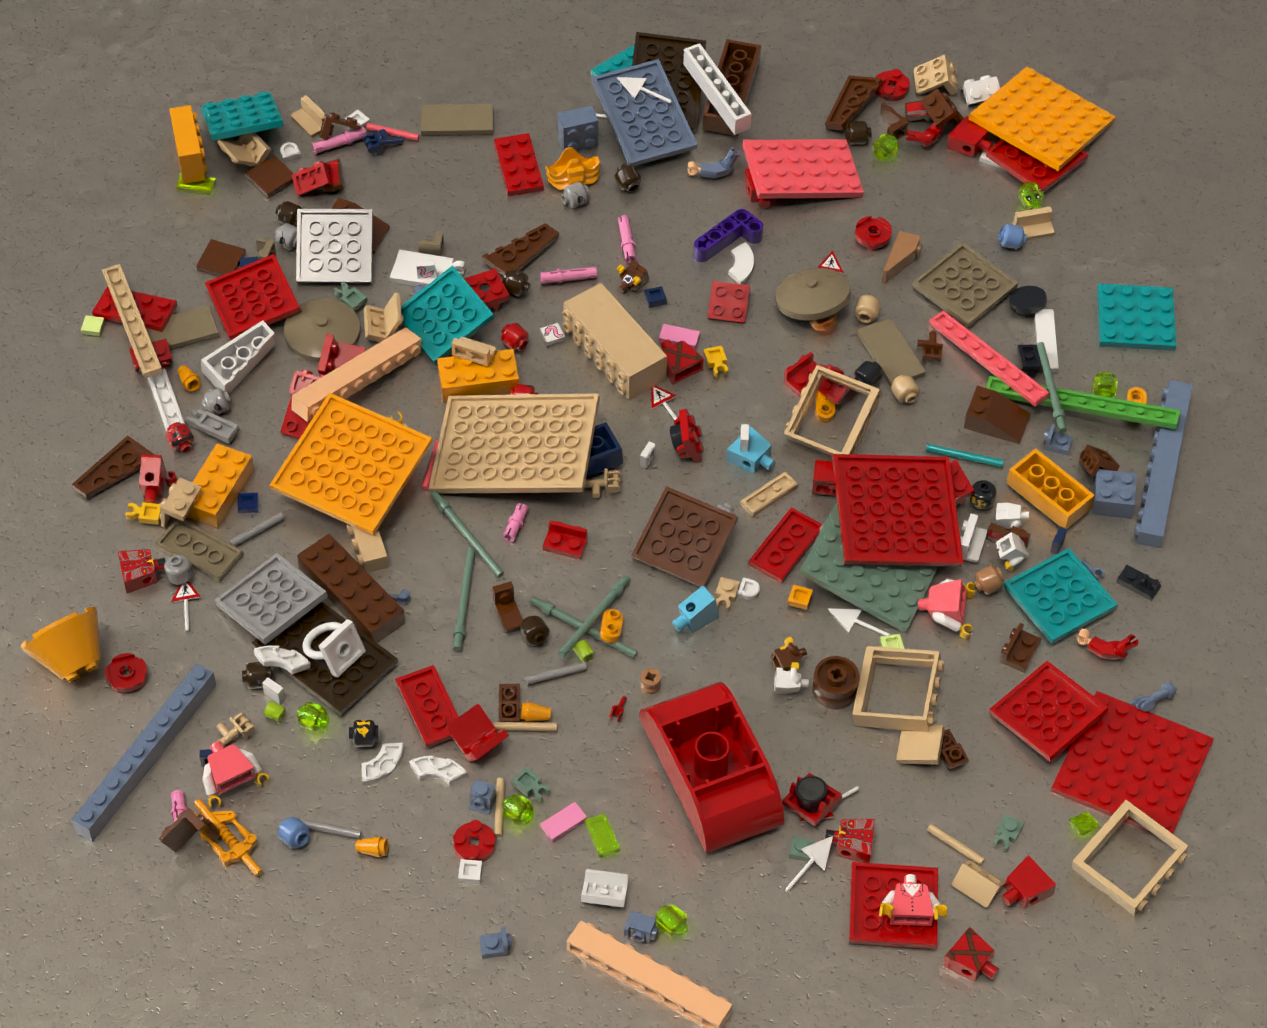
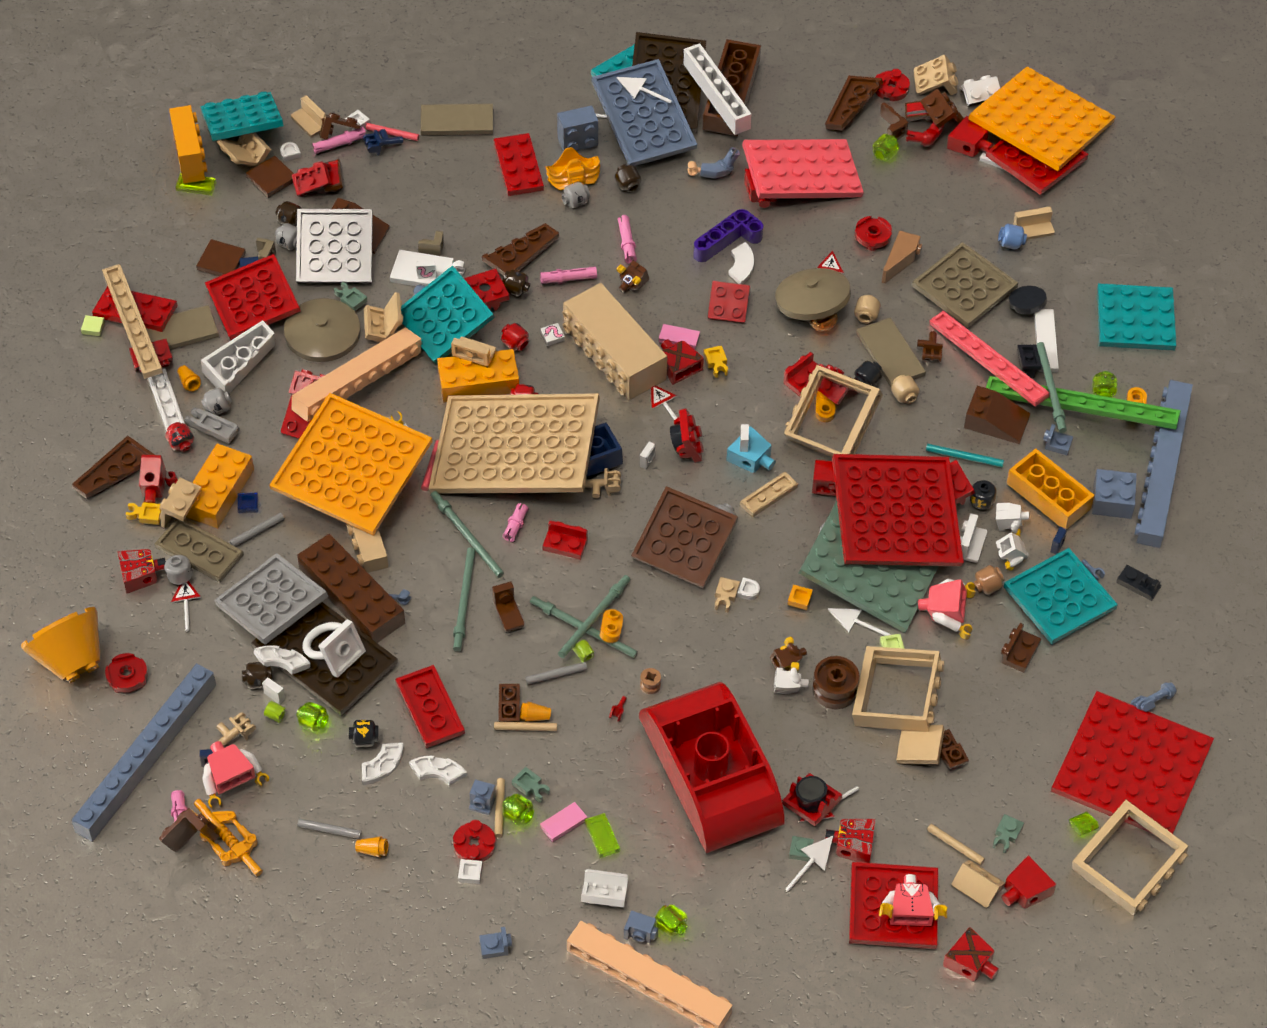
medium blue head [278,817,310,849] -> none
bracket [317,334,366,375] -> none
red bracket [446,704,509,762] -> none
dark brown head [520,616,550,646] -> none
dark blue tile [644,286,667,308] -> none
medium azure torso [672,586,719,632] -> none
red tile [748,507,822,584] -> none
dark brown head [845,121,872,145] -> none
reddish brown slope [986,522,1031,548] -> none
red plate [989,661,1108,762] -> none
clear neon green head [1017,181,1044,209] -> none
red arm [1077,629,1139,660] -> none
reddish brown bracket [1079,444,1120,476] -> none

